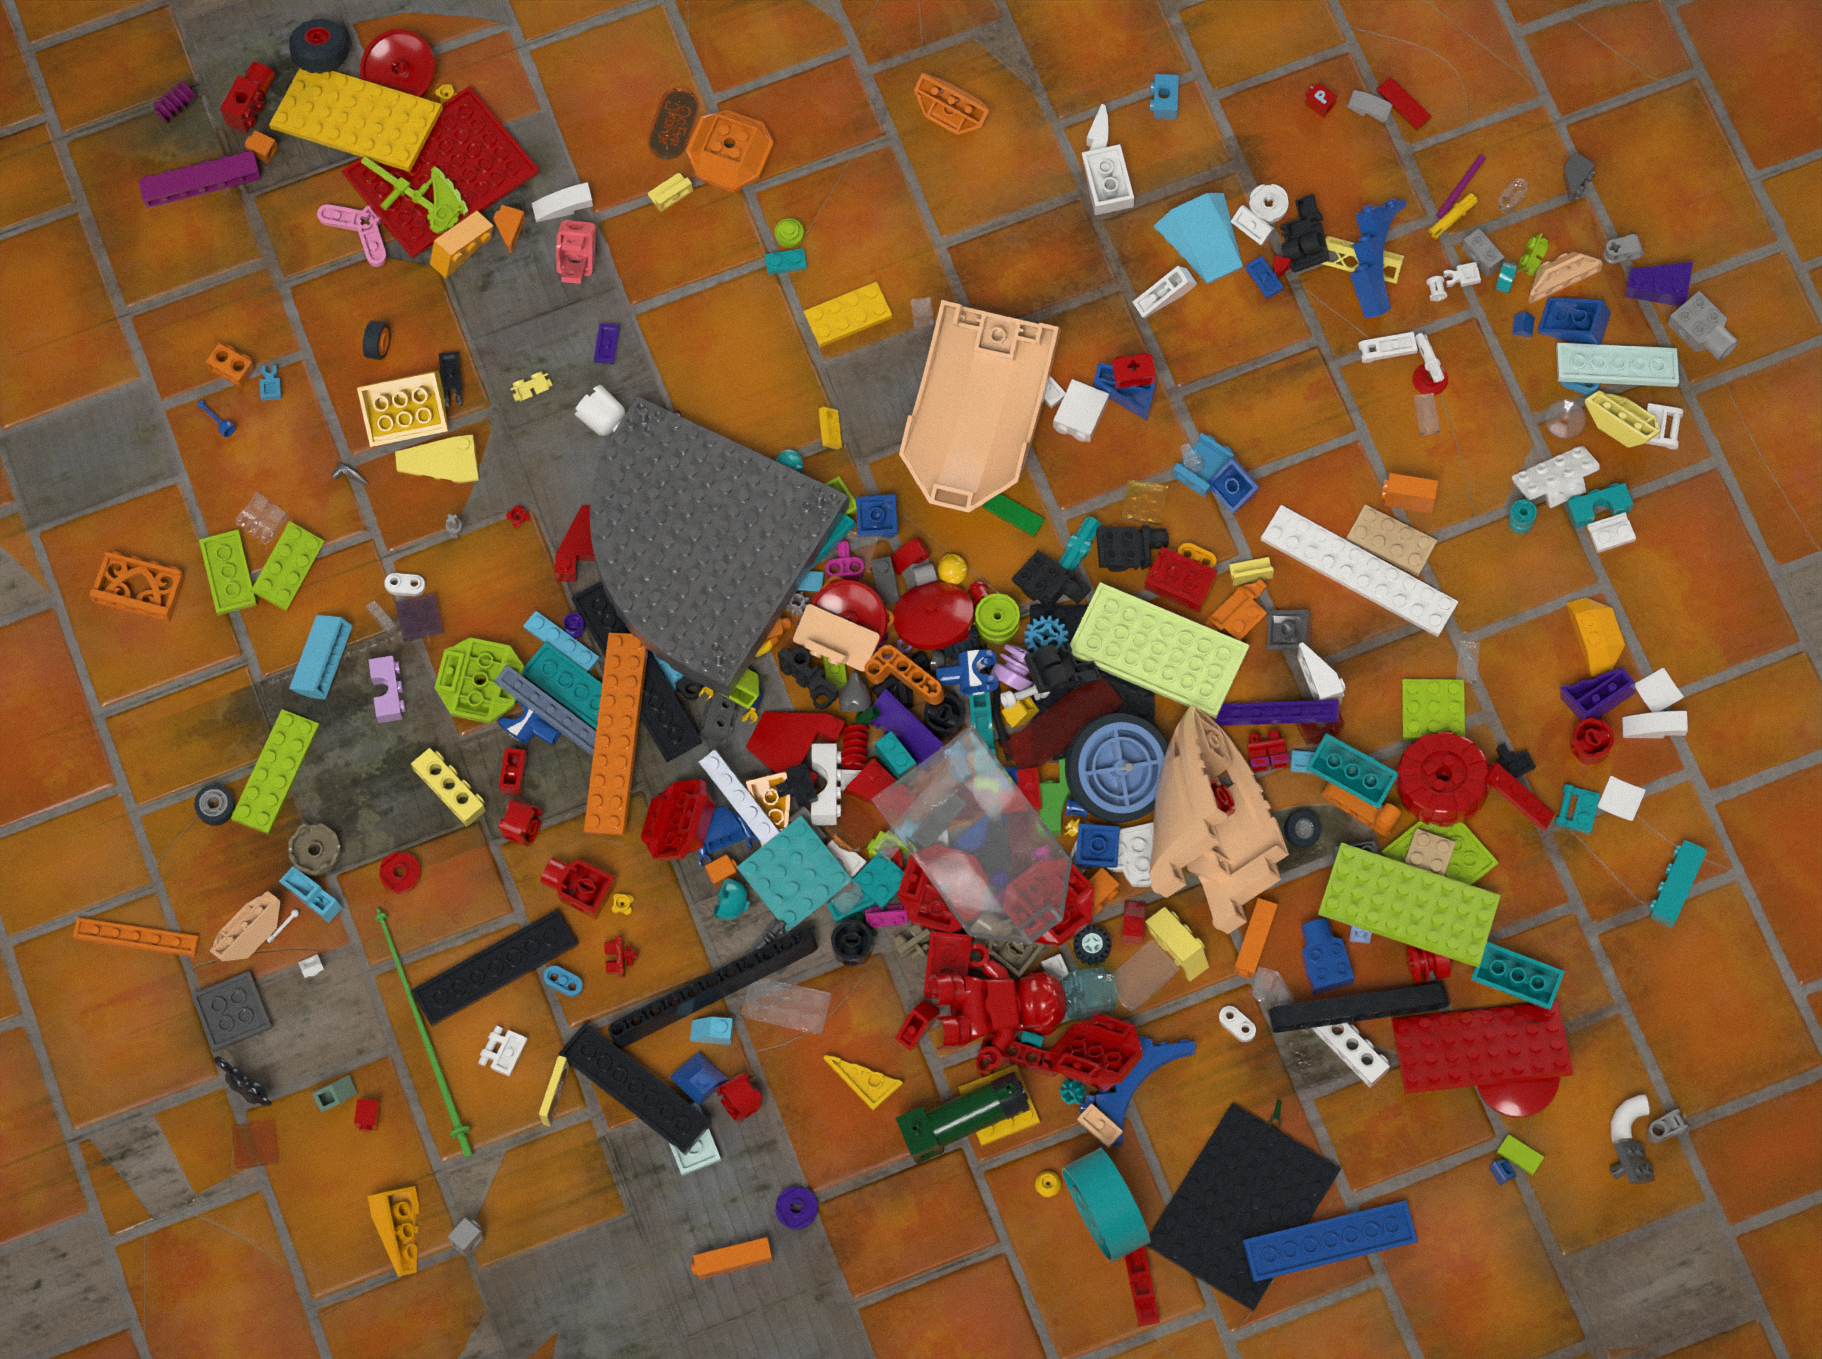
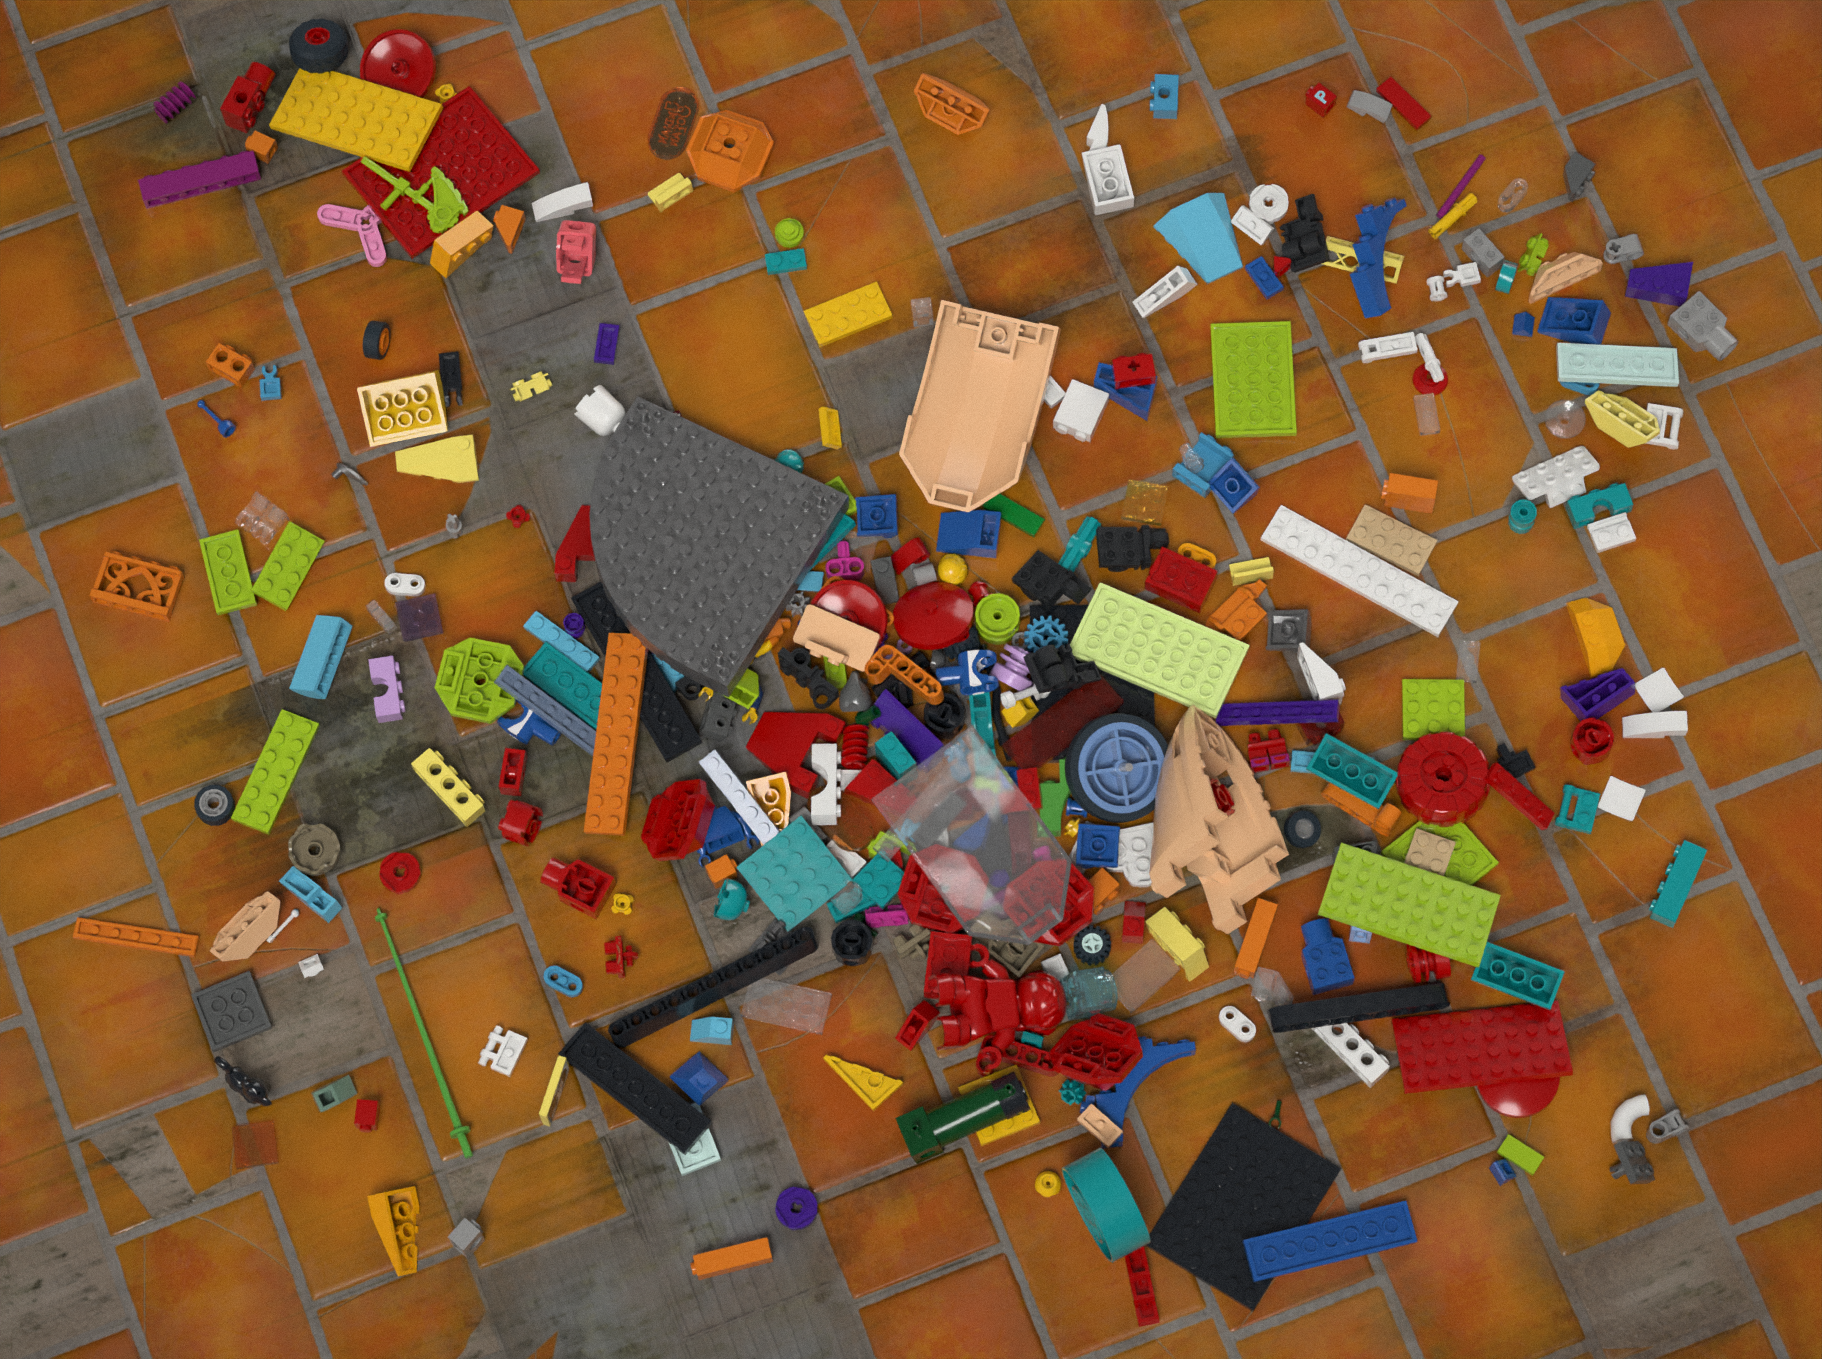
black plate [411,910,578,1027] -> none
red brick [716,1072,763,1123] -> none
black hinge [776,763,818,807] -> none
none -> blue slope [936,510,1001,558]
none -> light grey bush [1012,632,1029,651]
none -> lime plate [1210,321,1297,438]

